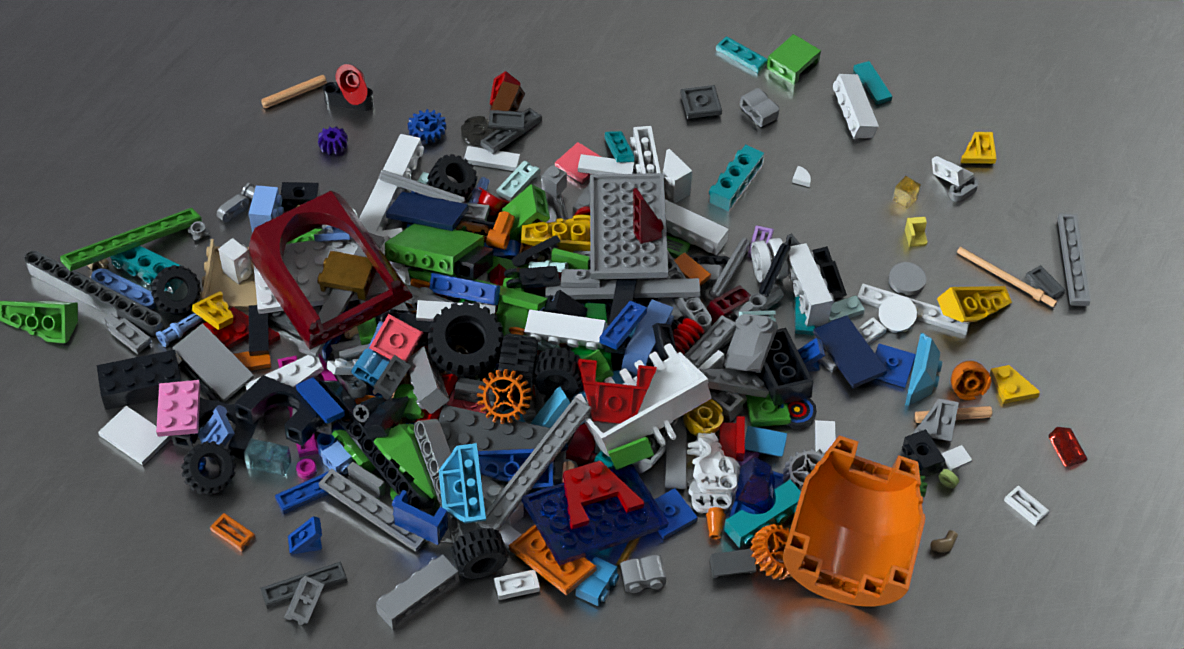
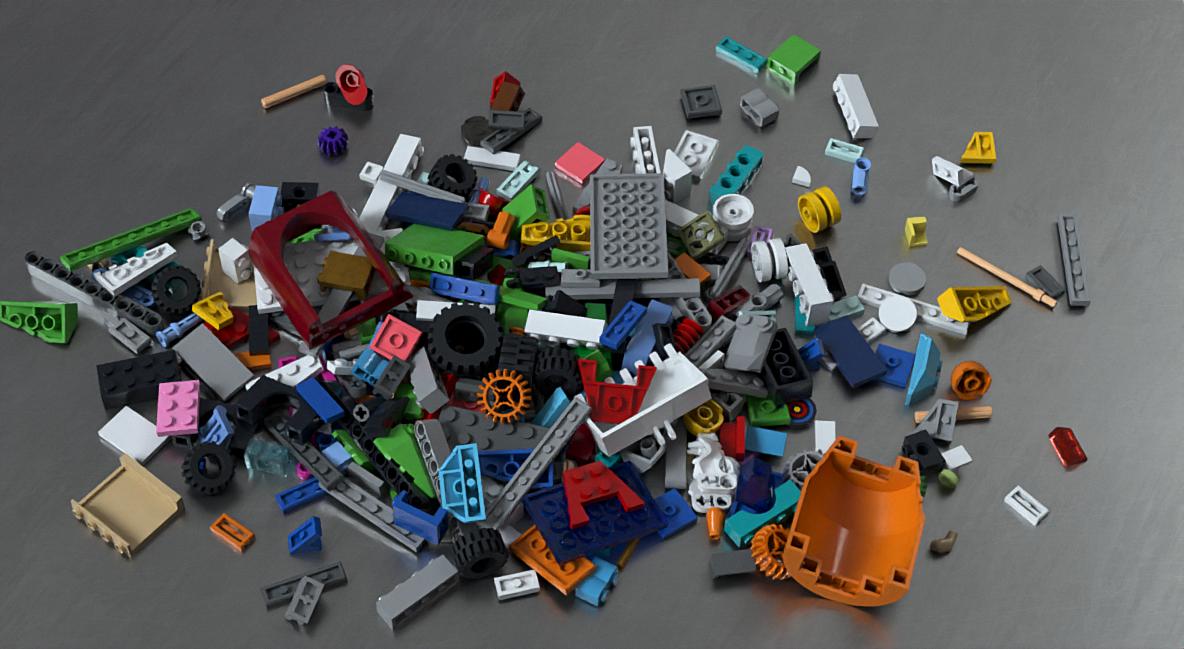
blue gear [408,109,447,143] -> none
light grey brick [541,165,567,198] -> none
white tile [578,154,634,174] -> none
teal tile [604,131,635,162] -> none
bright green panel [609,436,654,470] -> none
light grey brick [620,555,666,593] -> none
dark red slope [633,188,664,244] -> none
black axle [759,243,791,297] -> none
teal tile [853,61,893,105] -> none
clear yellow brick [893,176,921,209] -> none
yellow wing [990,365,1040,404] -> none
none -> tan panel [71,453,185,557]
none -> white wing [94,243,179,296]
none -> dark grey tile [263,411,345,492]
none -> white panel [359,162,384,187]
none -> white tile [674,130,719,182]
none -> olive piece [677,210,725,261]
none -> white wheel [713,194,754,241]
none -> yellow wheel [798,186,842,233]
none -> light aqua tile [825,138,865,163]
none -> light blue piece [851,157,871,196]

